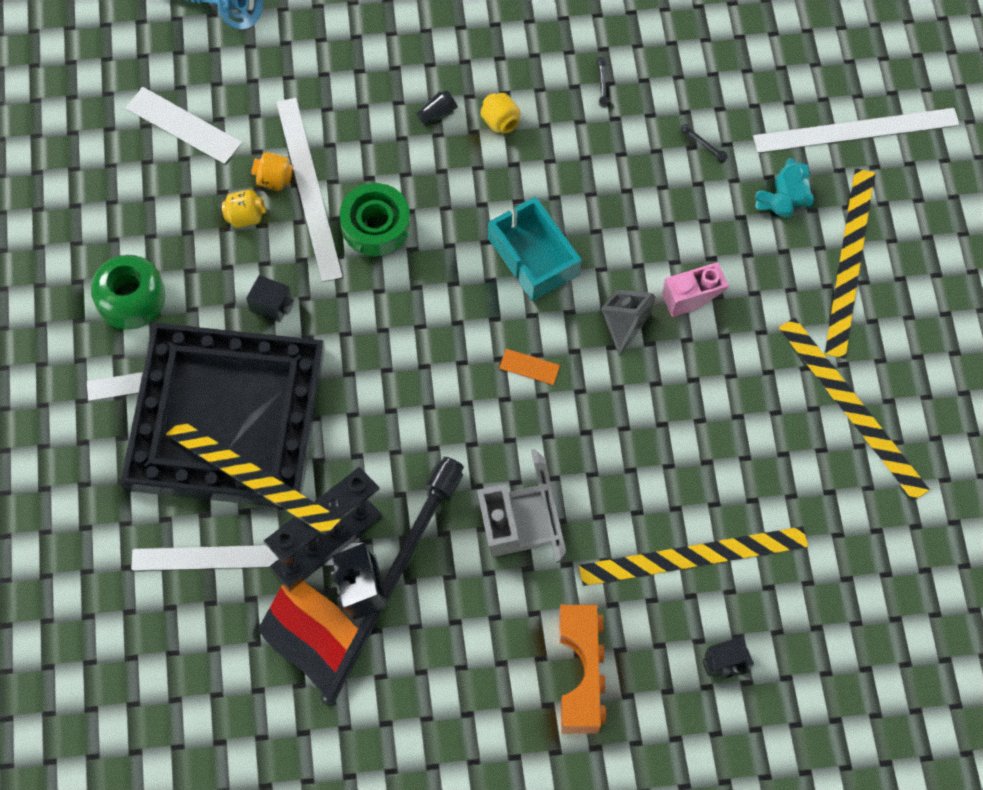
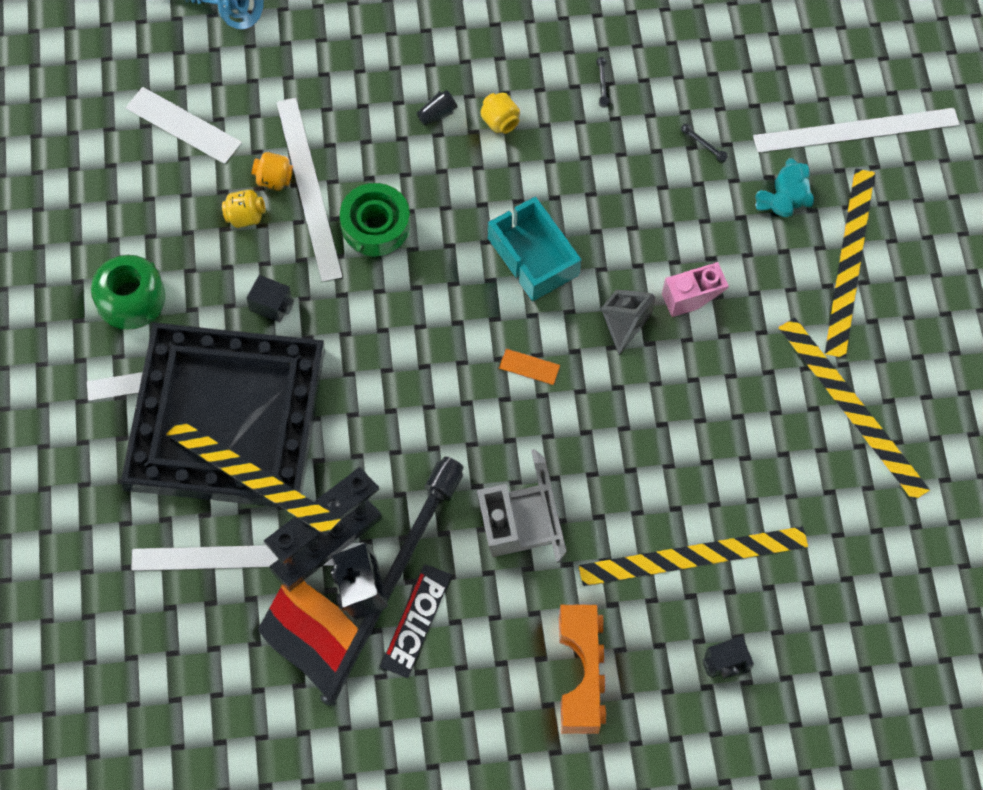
none -> sticker [380,564,452,678]

